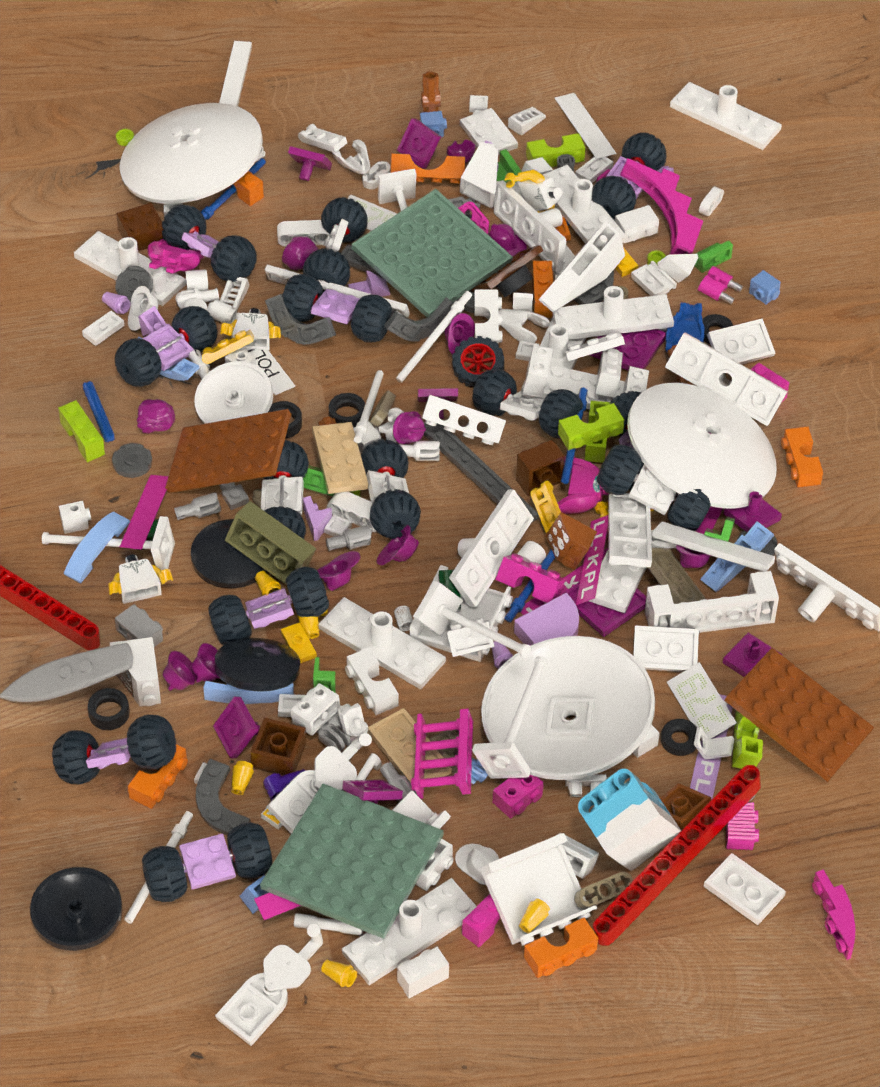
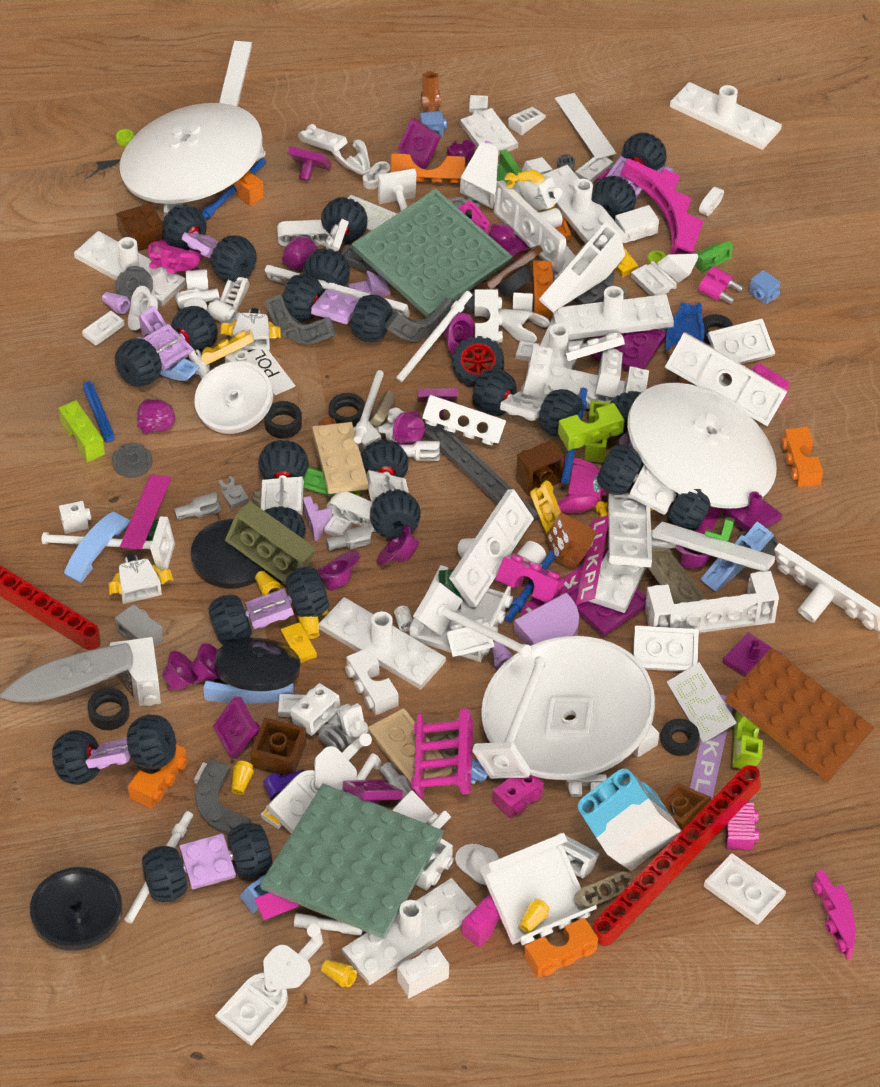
dark orange plate [165,409,291,493] -> none
bright green panel [313,657,336,693] -> none
lime arch [526,133,585,167] -> none
white bracket [694,727,734,759] -> none

